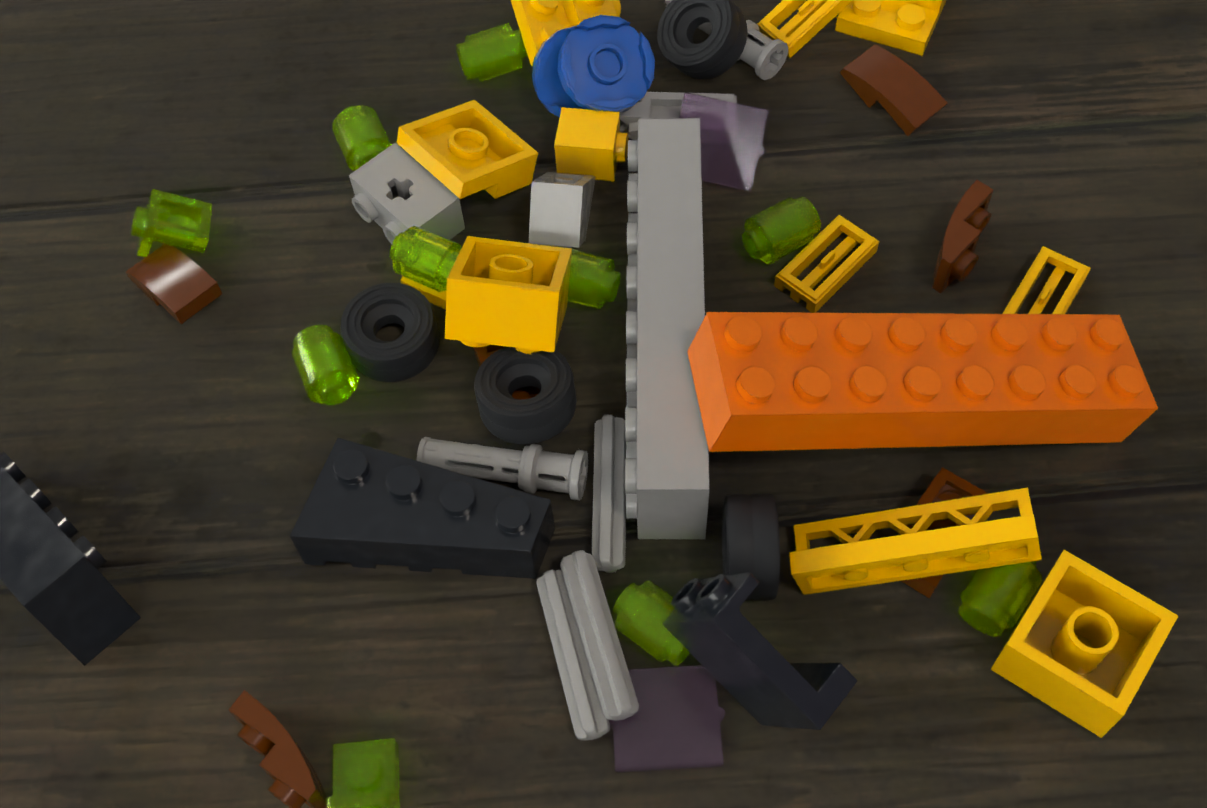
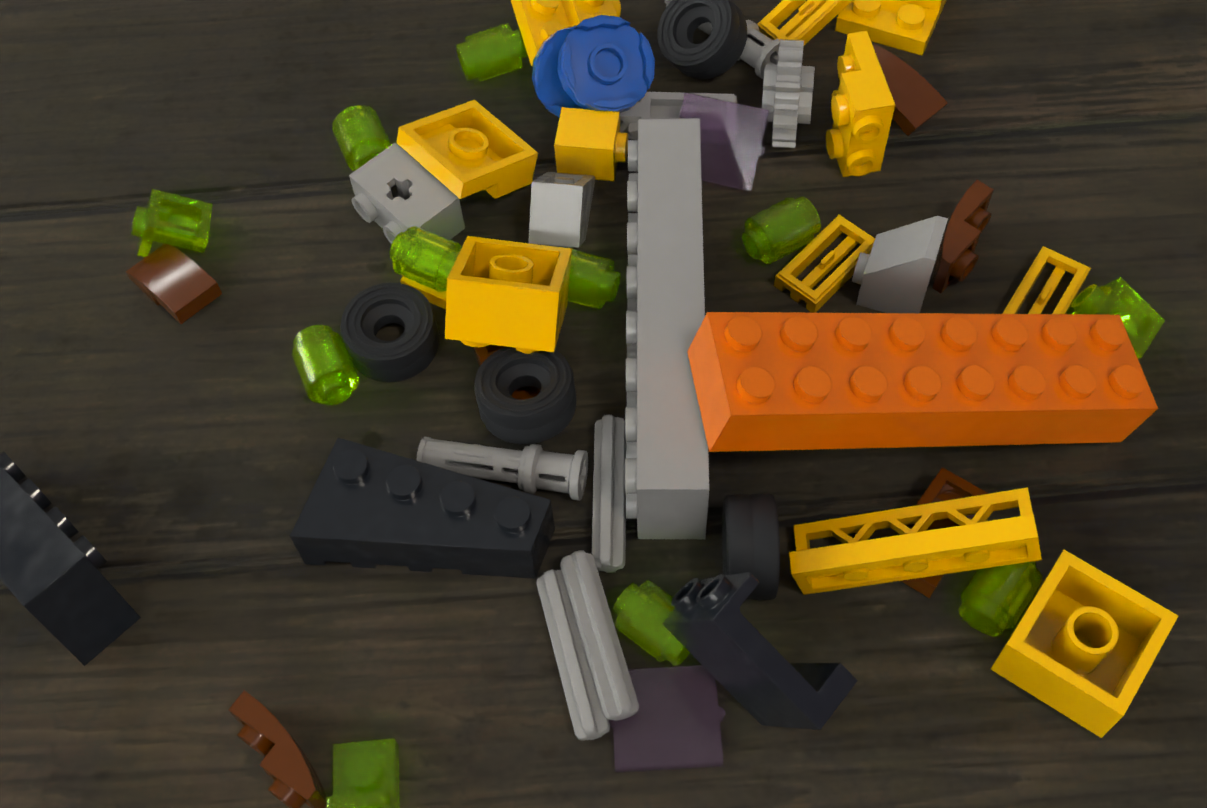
none -> light grey gear [761,39,815,148]
none -> yellow plate [826,31,895,177]
none -> light grey slope [852,216,948,313]
none -> clear neon green bracket [1071,277,1165,359]

